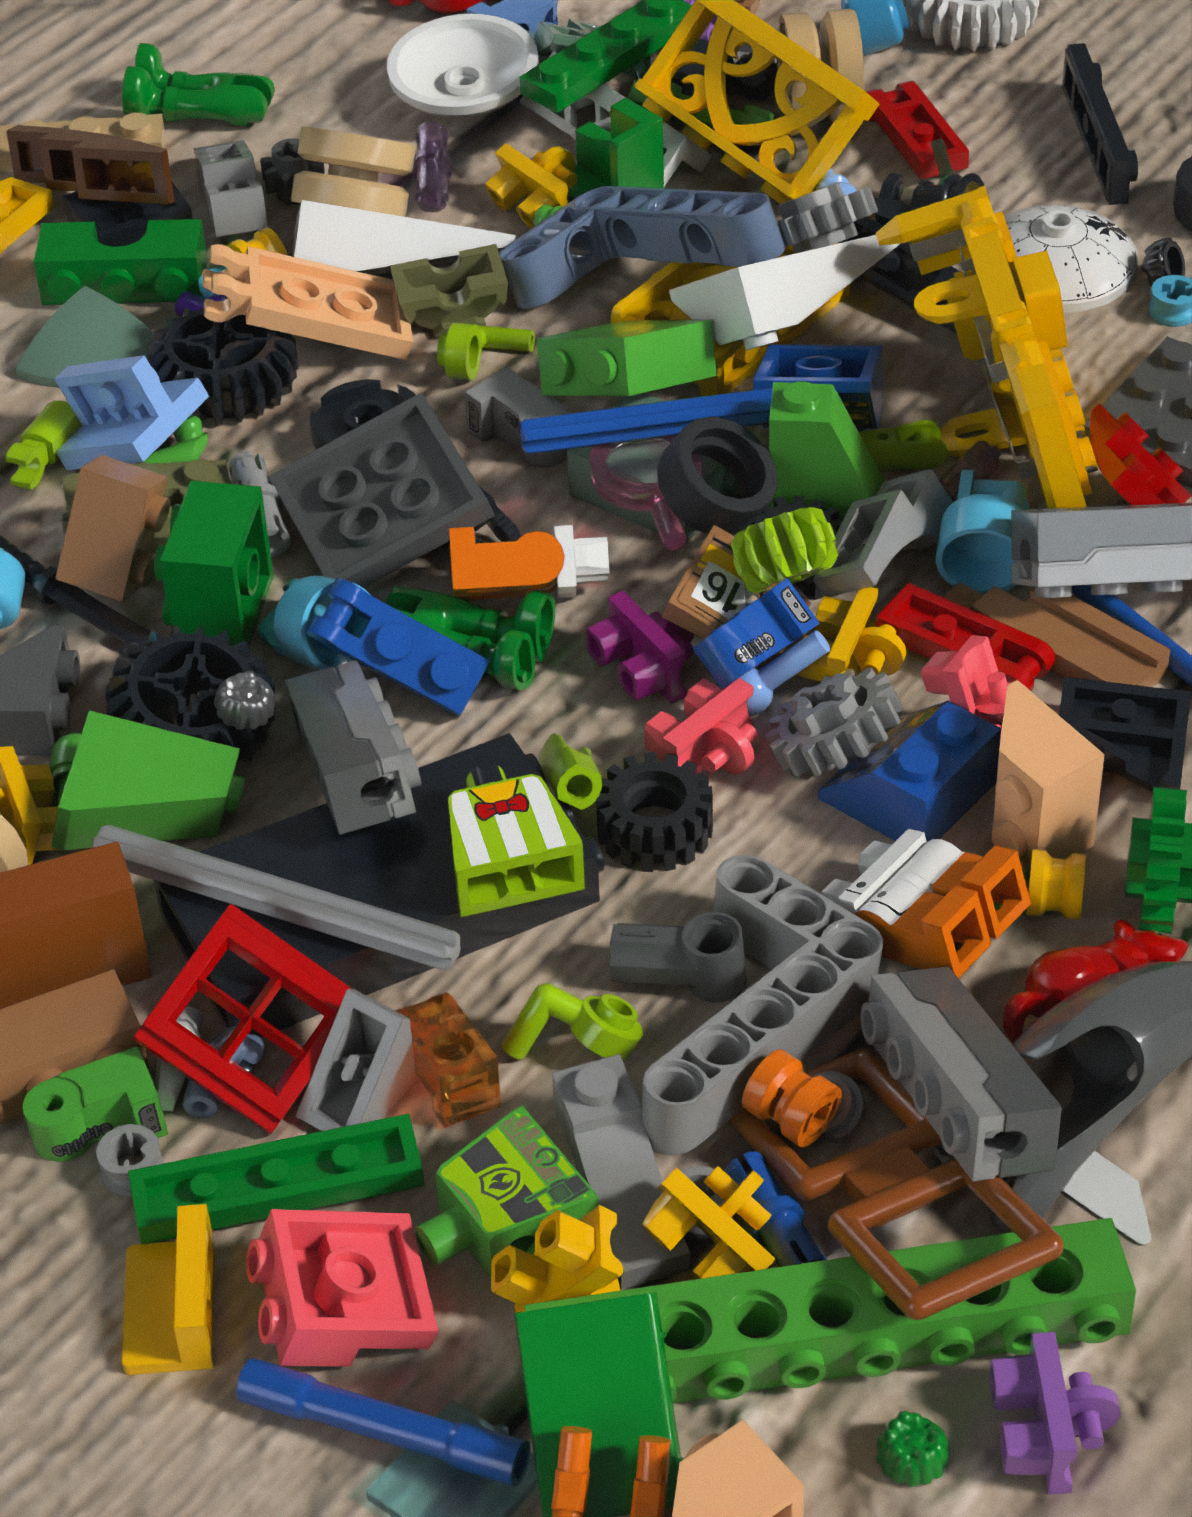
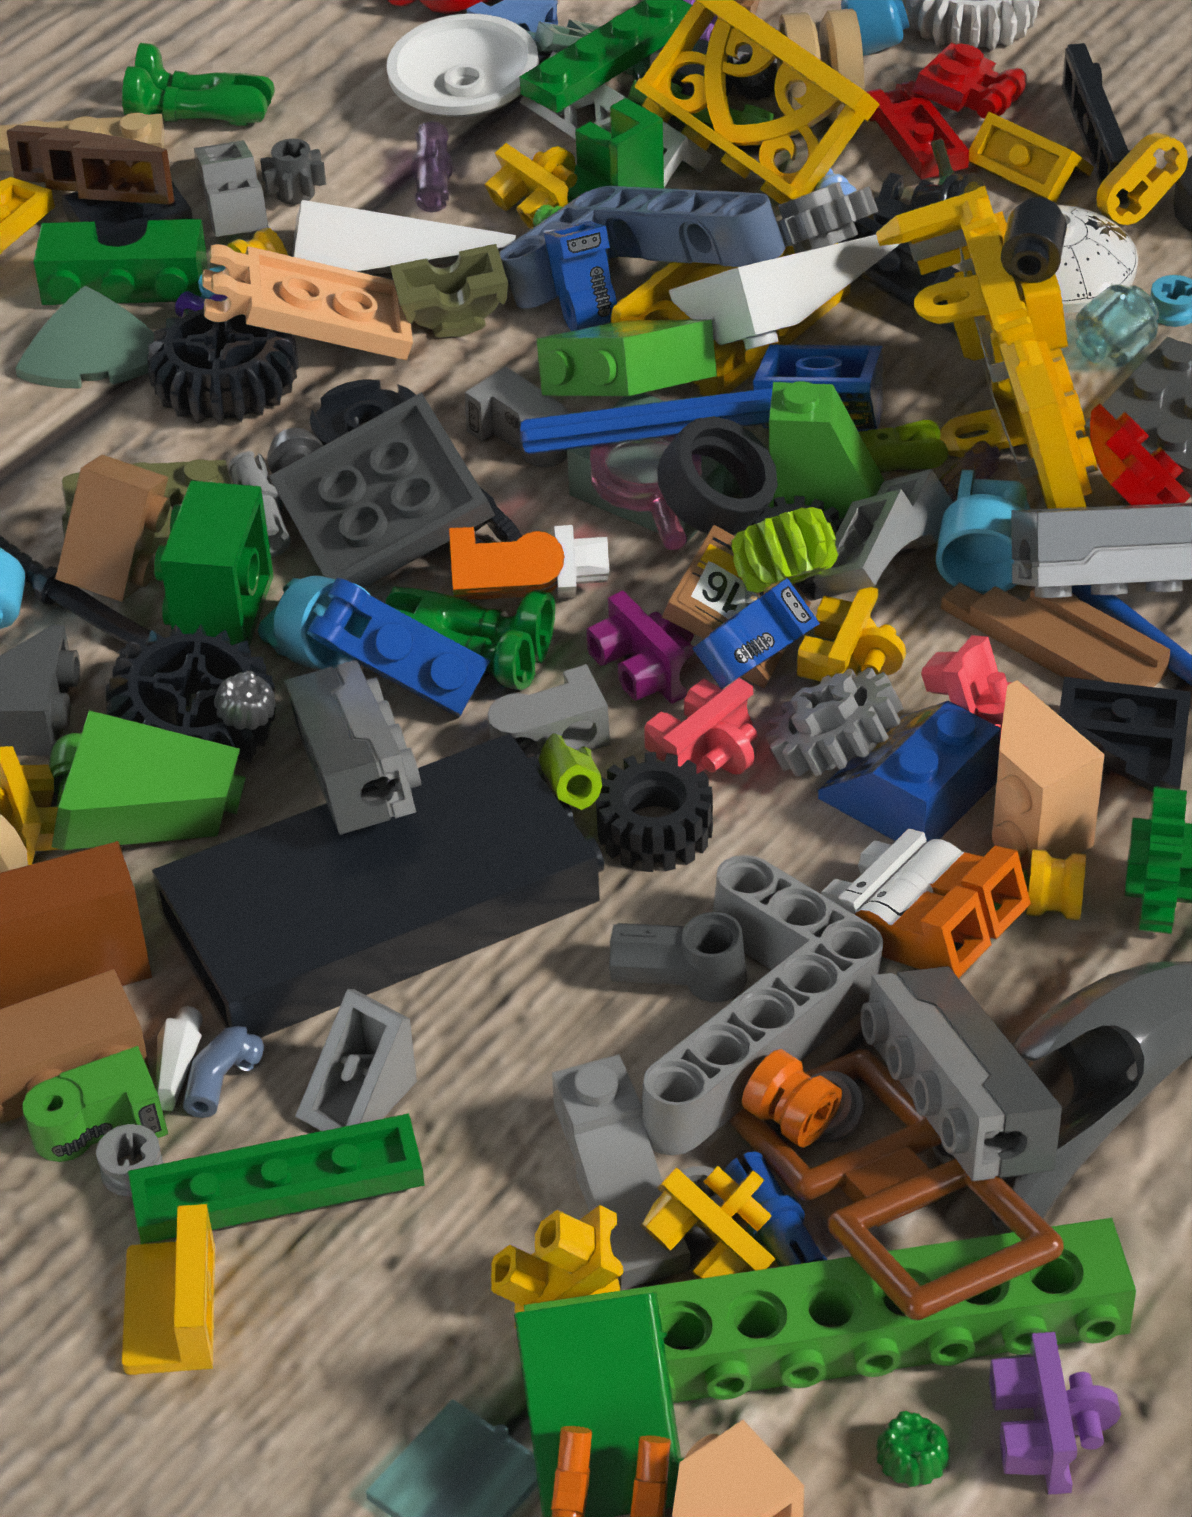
lime bar [5,400,82,490] -> none
light blue bracket [54,355,209,470] -> none
light grey axle [91,825,461,971] -> none
red piece [133,903,352,1135] -> none
bright green arm [144,415,208,464] -> none
blue piece [236,1358,531,1487] -> none
coral plate [246,1209,439,1367] -> none
tan wheel [291,126,416,217] -> none
clear orange leg [394,992,501,1128] -> none
torso [415,1105,598,1277] -> none
lime plate [437,323,535,380] -> none
lime torso [448,764,585,917] -> none
lime plate [501,983,643,1061] -> none
light blue bar [724,630,830,716] -> none
red plate [876,583,1056,691] -> none
red animal [1003,919,1188,1044] -> none
white sticker [1063,1151,1151,1245] -> none
black piece [1141,237,1185,287] -> none
none -> flat silver plate [267,428,323,474]
none -> light grey leg [488,664,610,760]
none -> blue leg [544,221,617,331]
none -> red plate [912,42,1027,119]
none -> yellow panel [969,112,1094,203]
none -> black brick [1001,197,1067,283]
none -> clear light blue head [1075,284,1159,367]
none -> yellow beam [1096,133,1188,225]

